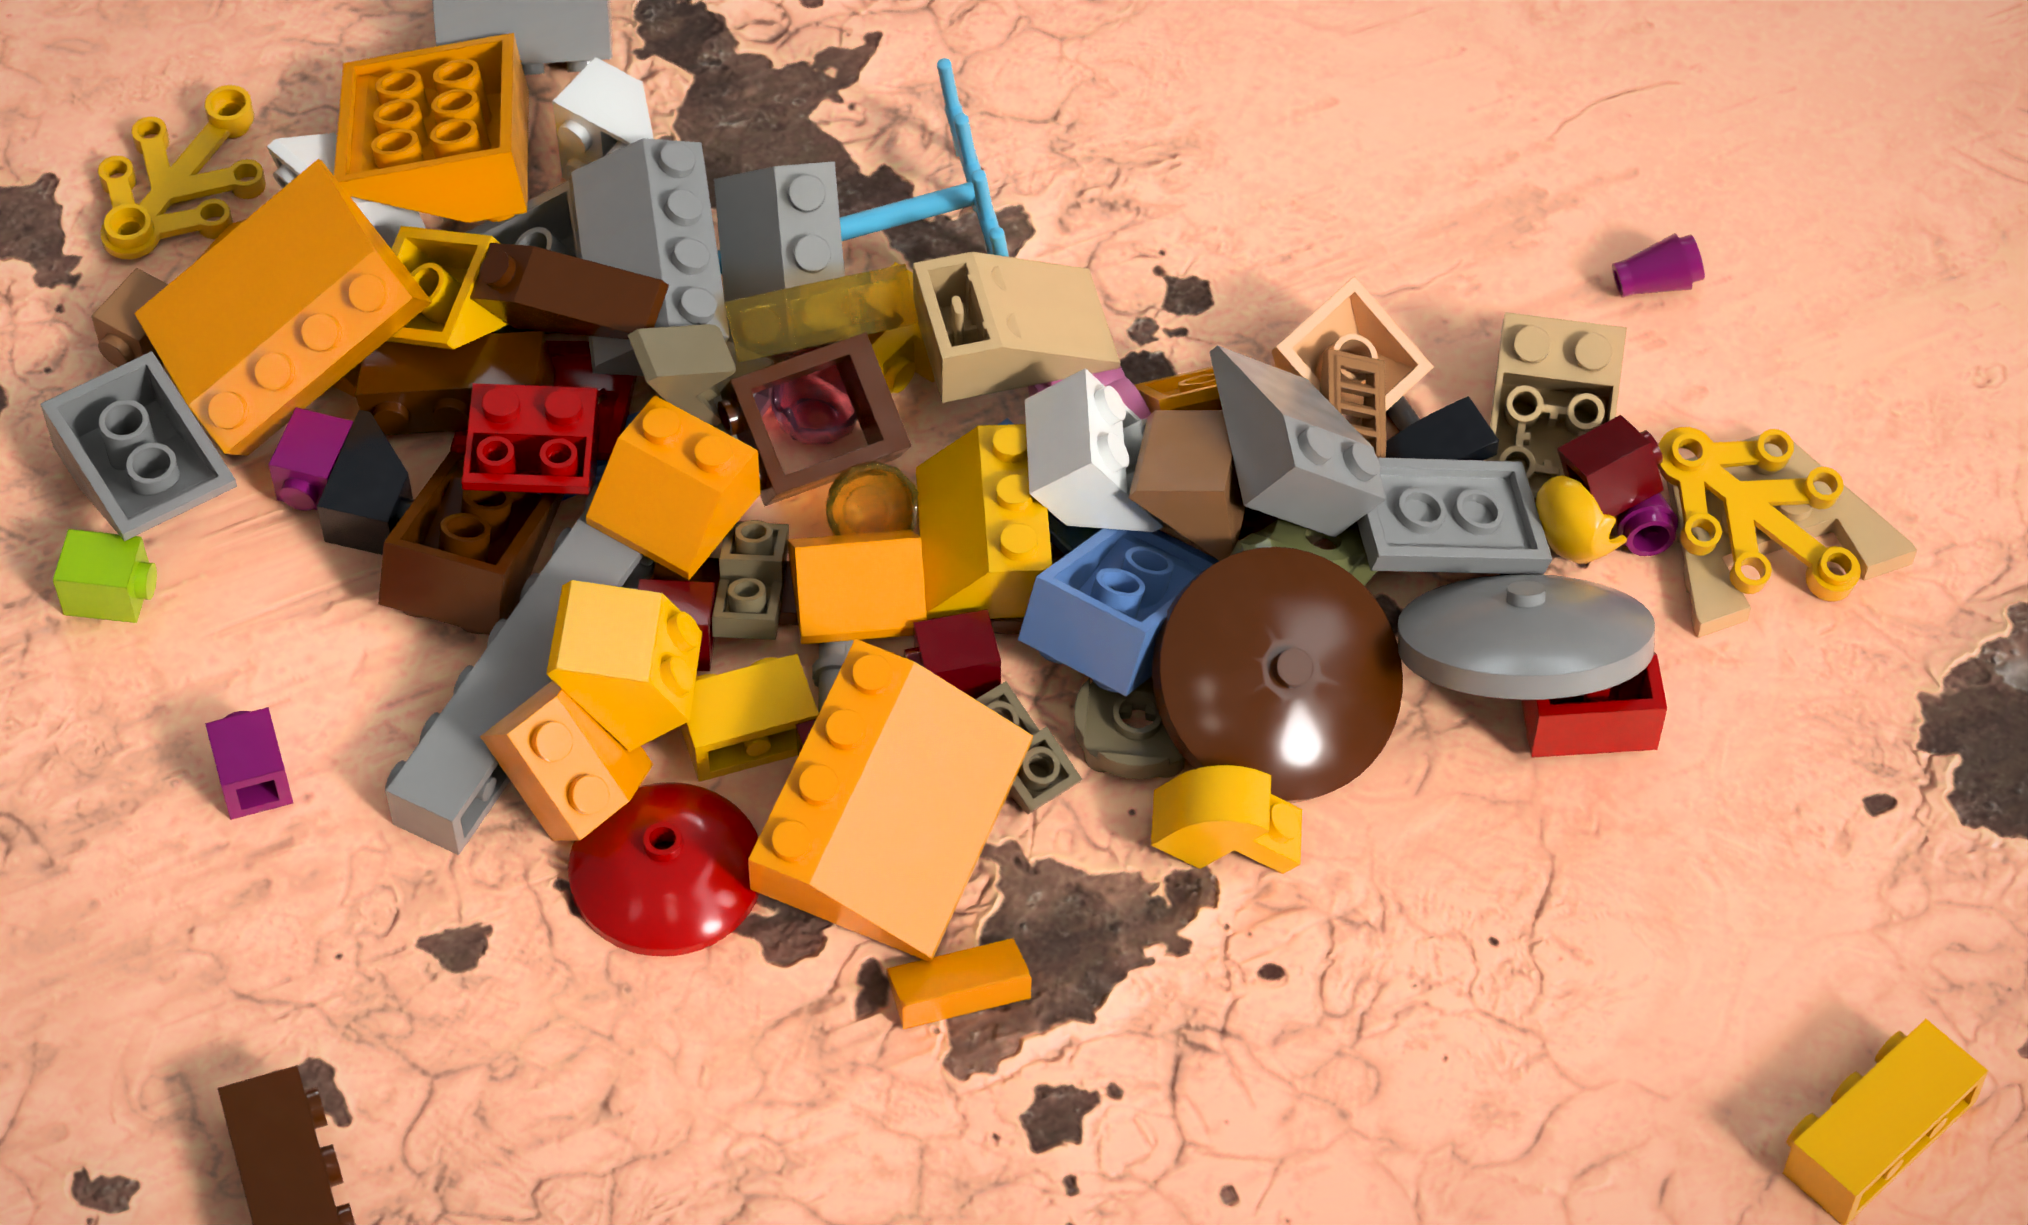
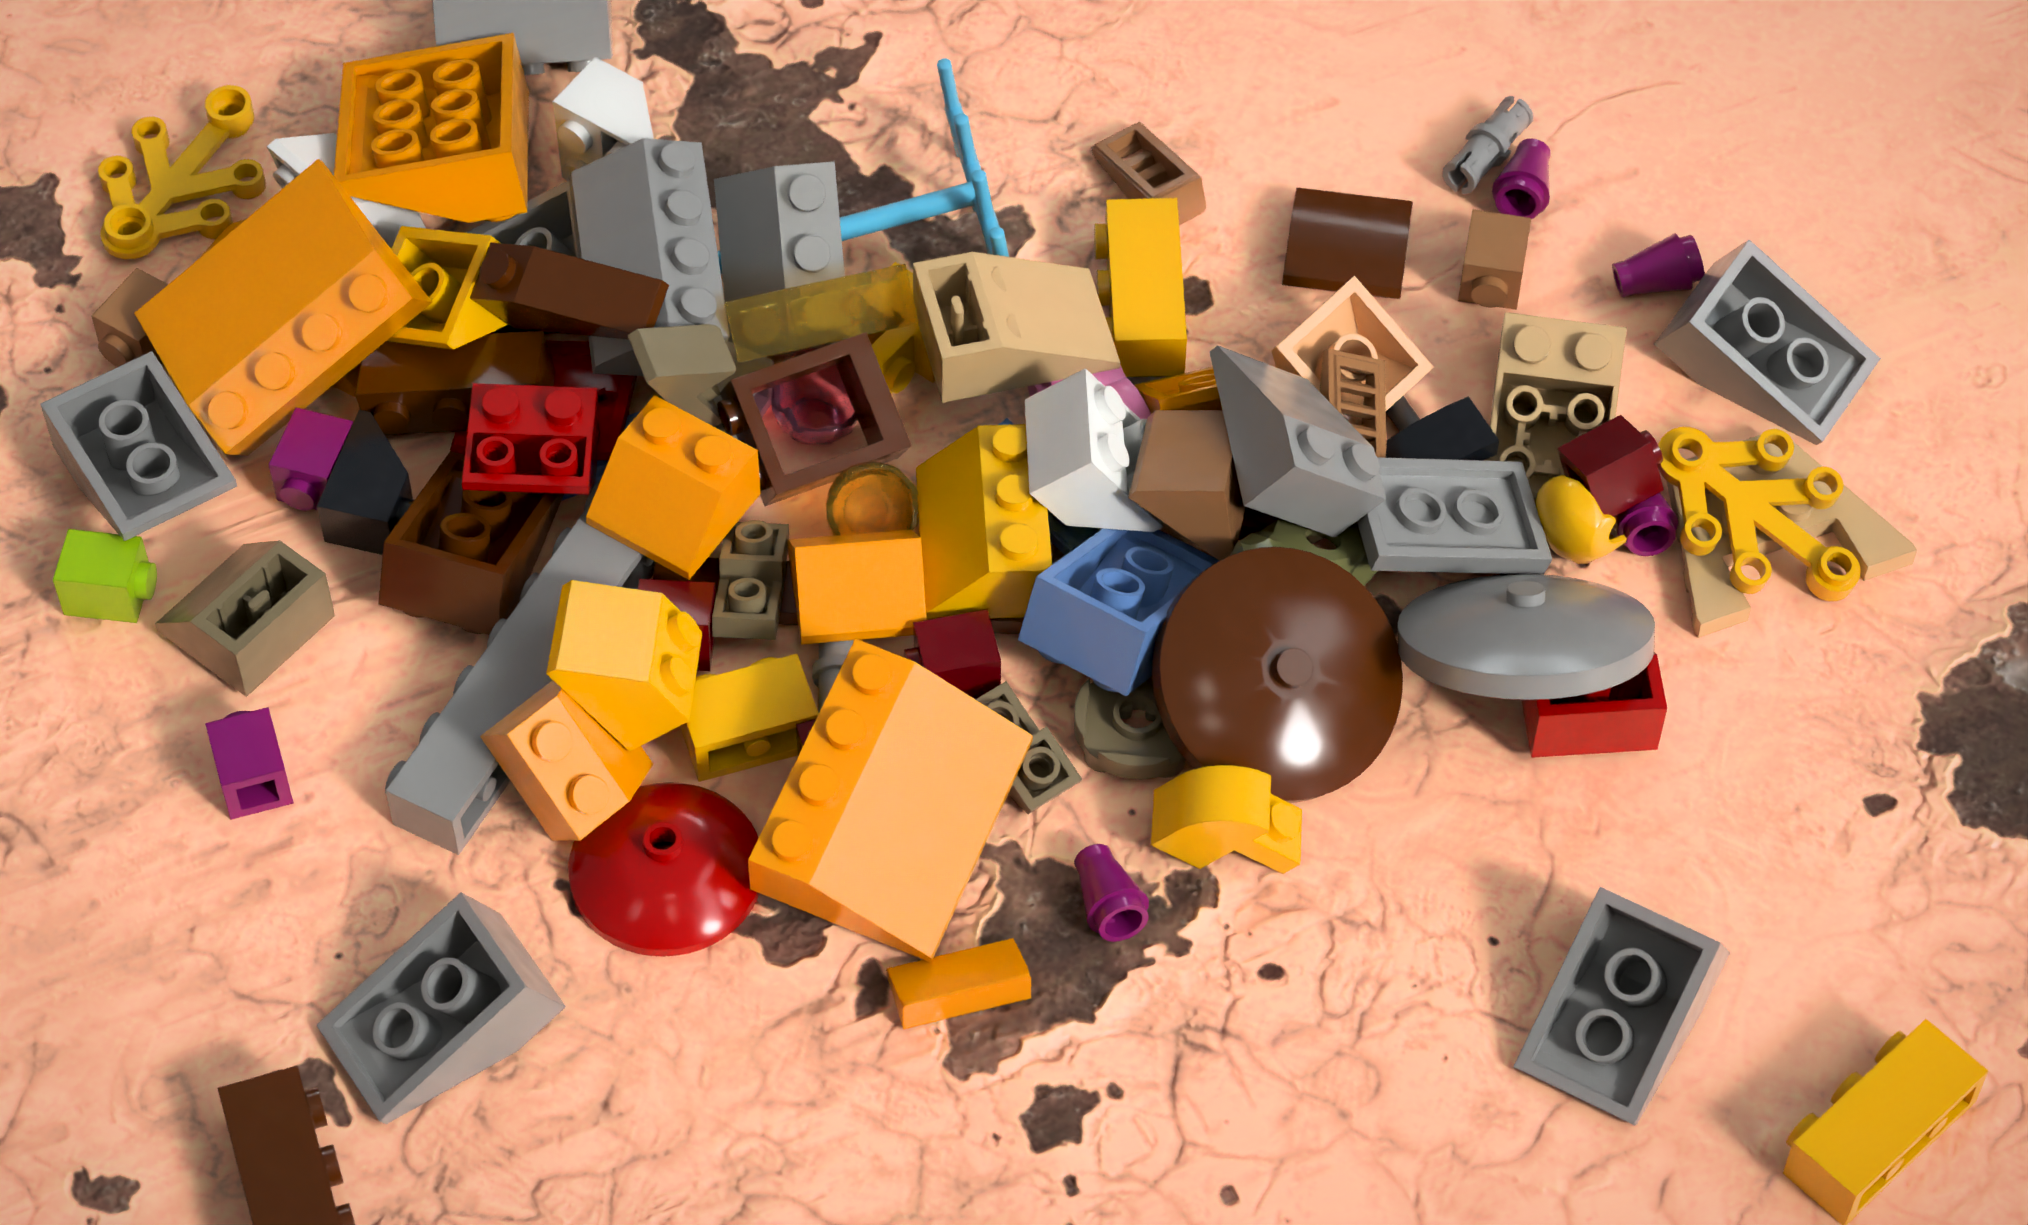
none -> dark tan slope [155,540,335,697]
none -> light grey slope [316,892,566,1124]
none -> magenta cone [1074,844,1149,942]
none -> medium nougat slope [1091,122,1206,225]
none -> yellow brick [1094,198,1187,377]
none -> reddish brown slope [1282,187,1413,299]
none -> light grey pin [1442,96,1534,194]
none -> medium nougat brick [1458,209,1531,310]
none -> magenta cone [1492,138,1551,219]
none -> light grey slope [1513,887,1730,1126]
none -> light grey slope [1654,239,1881,446]

